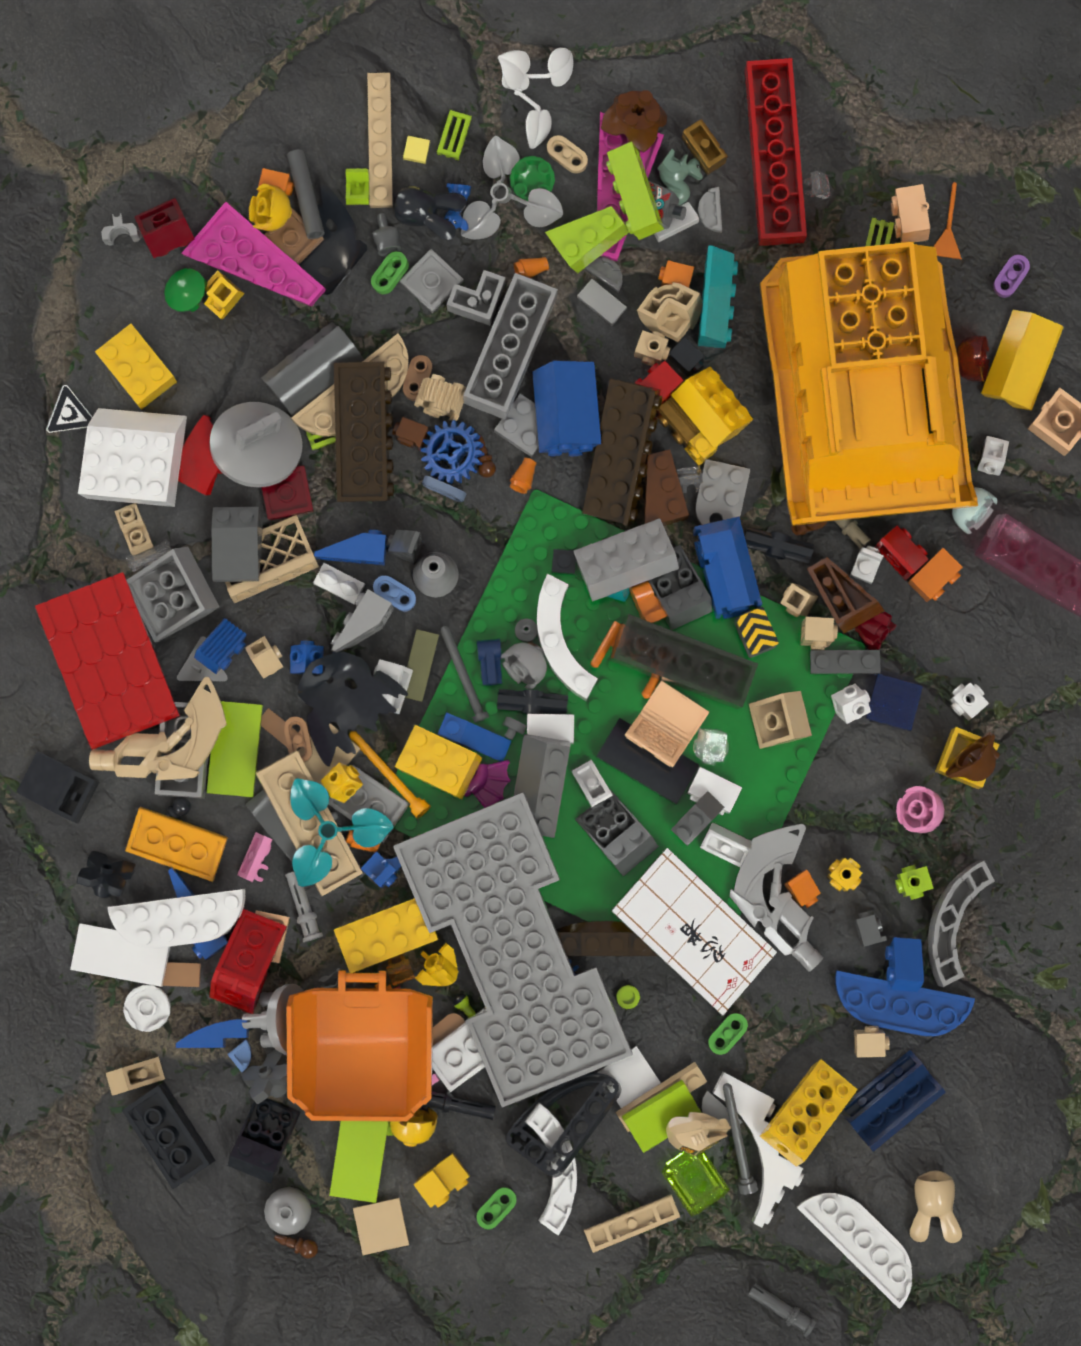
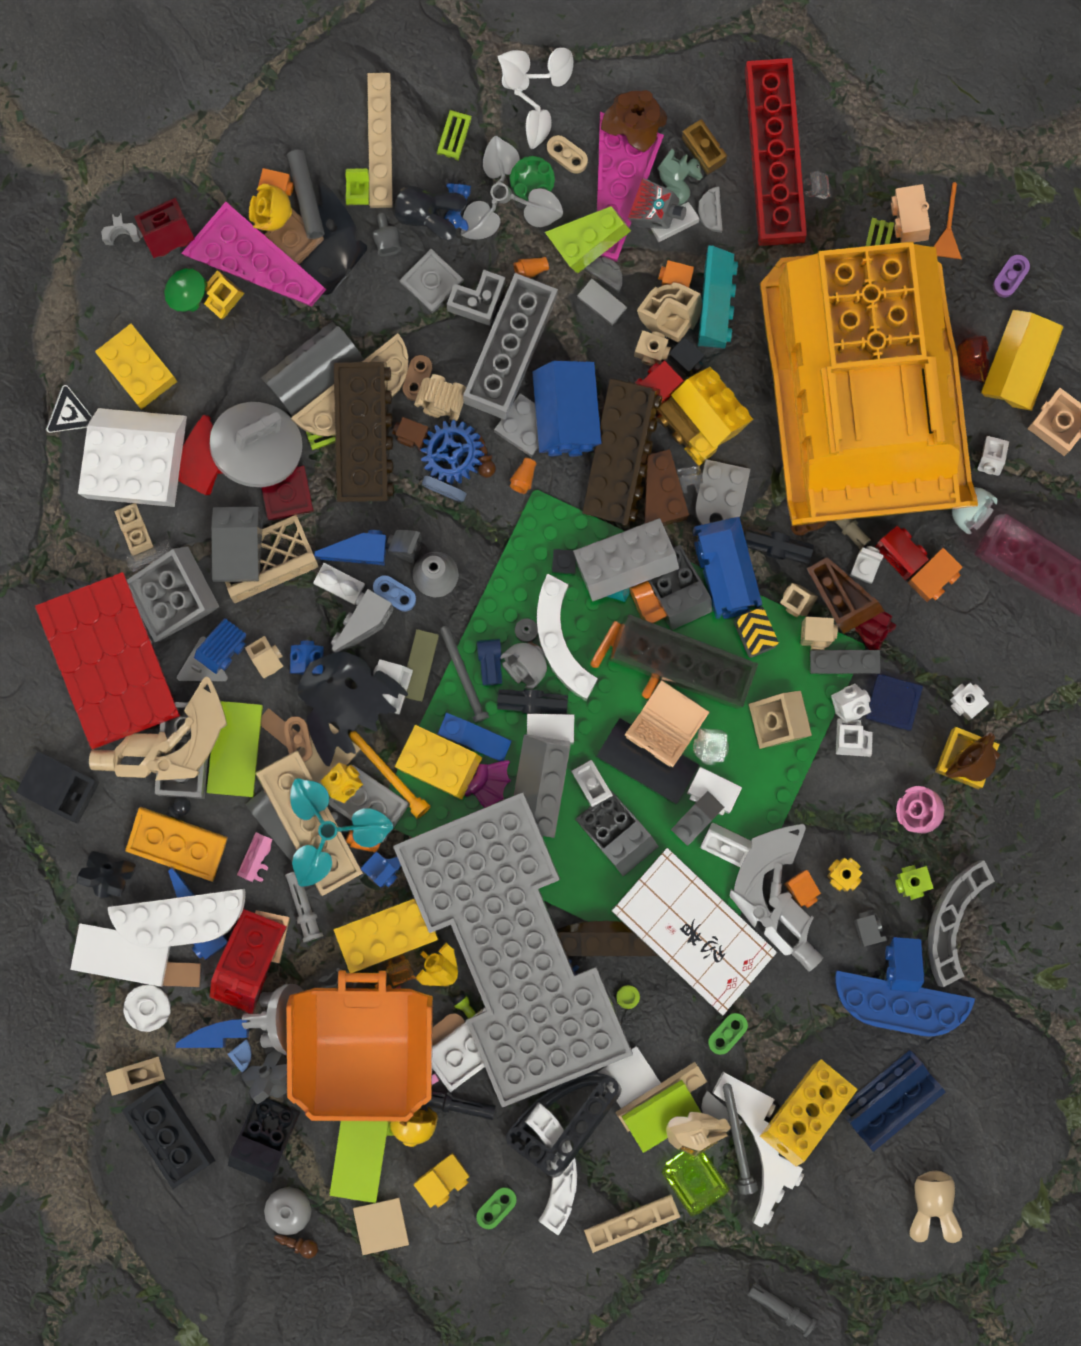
bright green plate [371,251,409,294] -> none
light yellow tile [403,136,430,164] -> none
dark grey tile [502,716,527,740] -> none
lime brick [606,142,664,240] -> none
white plate [797,1193,912,1309] -> none
tan brick [854,1026,889,1057] -> none
none -> white brick [836,719,872,757]

